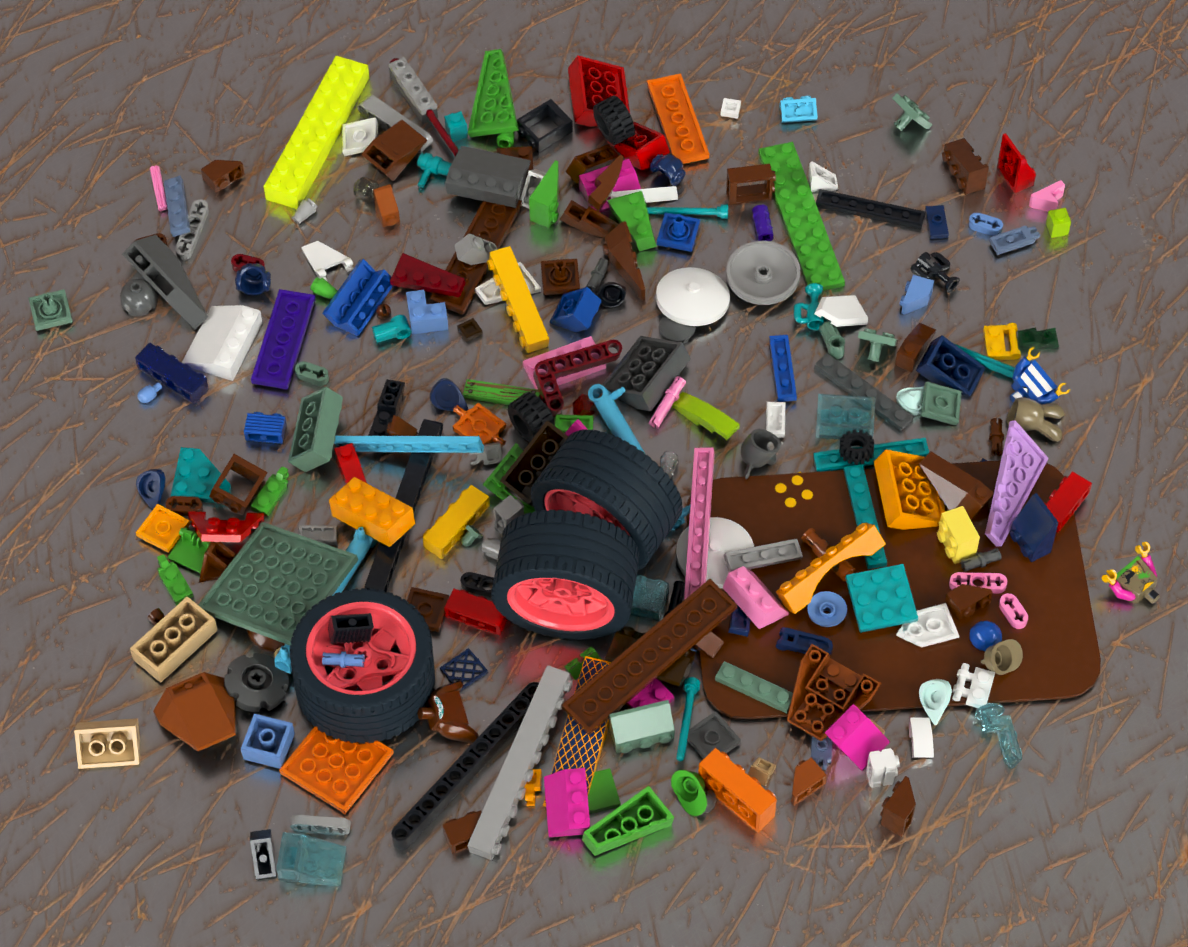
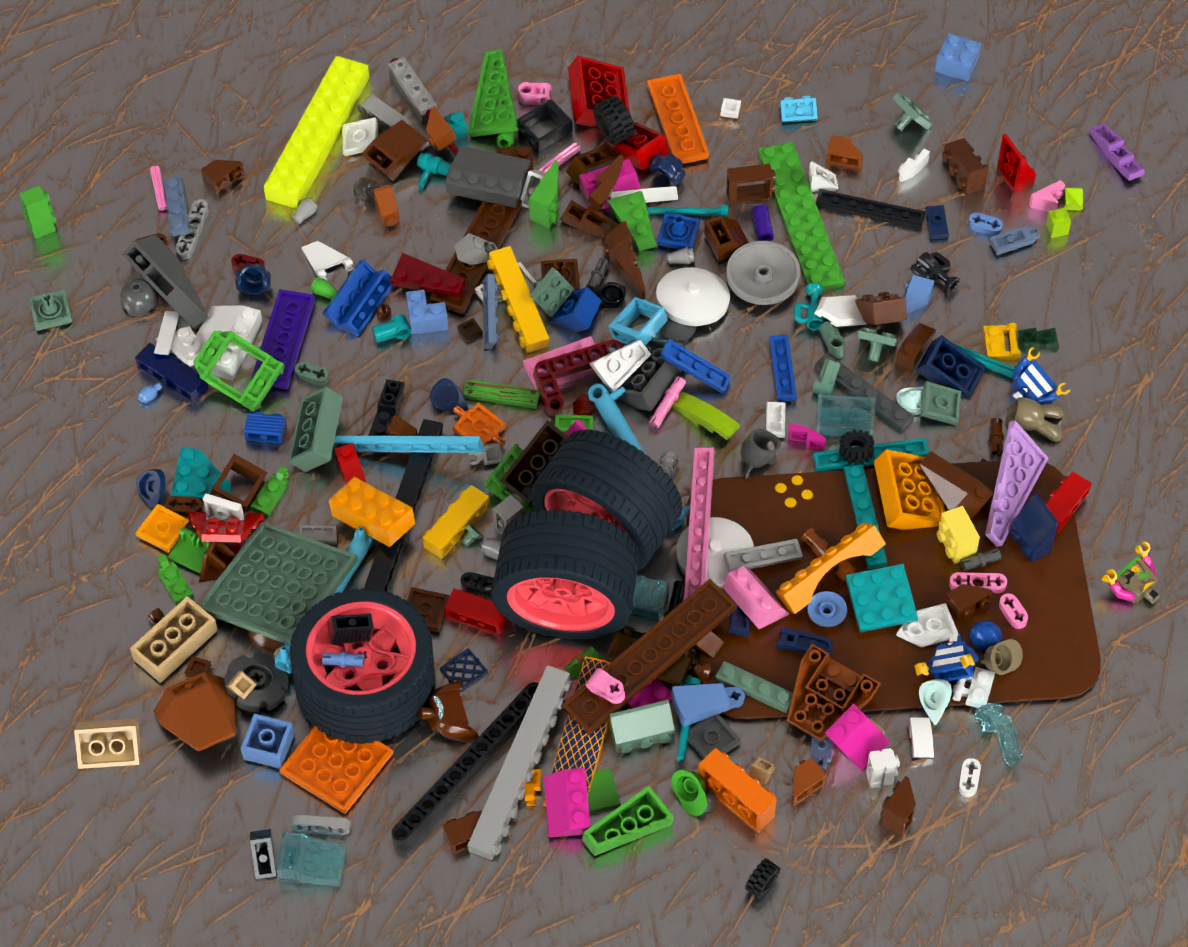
black tyre [507,392,555,442] -> none
none -> bright green wedge [19,185,56,239]
none -> white sticker [154,311,179,355]
none -> white wing [155,326,202,366]
none -> reddish brown plate [184,656,211,678]
none -> bright green wedge [193,331,284,412]
none -> white plate [203,494,245,520]
none -> tan slope [226,671,257,700]
none -> dark orange slope [426,107,457,151]
none -> sand blue plate [483,274,498,350]
none -> bright pink piece [518,82,552,106]
none -> sand green plate [529,267,574,318]
none -> bright pink axle [537,142,580,173]
none -> bright pink piece [586,668,625,704]
none -> white wing [589,340,651,392]
none -> medium azure window [608,297,668,346]
none -> blue plate [660,339,731,393]
none -> light grey cone [668,247,695,265]
none -> medium blue piece [671,683,745,727]
none -> reddish brown piece [689,660,714,684]
none -> reddish brown slope [704,215,749,261]
none -> black tyre [745,858,781,899]
none -> dark pink slope [788,423,826,451]
none -> sand green piece [812,358,841,399]
none -> dark orange slope [826,135,863,169]
none -> reddish brown slope [855,292,907,325]
none -> white slope [898,149,930,182]
none -> blue torso [914,635,979,681]
none -> medium blue brick [935,33,981,82]
none -> white beam [958,758,981,797]
none -> lime slope [1063,188,1083,211]
none -> medium lavender slope [1089,123,1144,181]

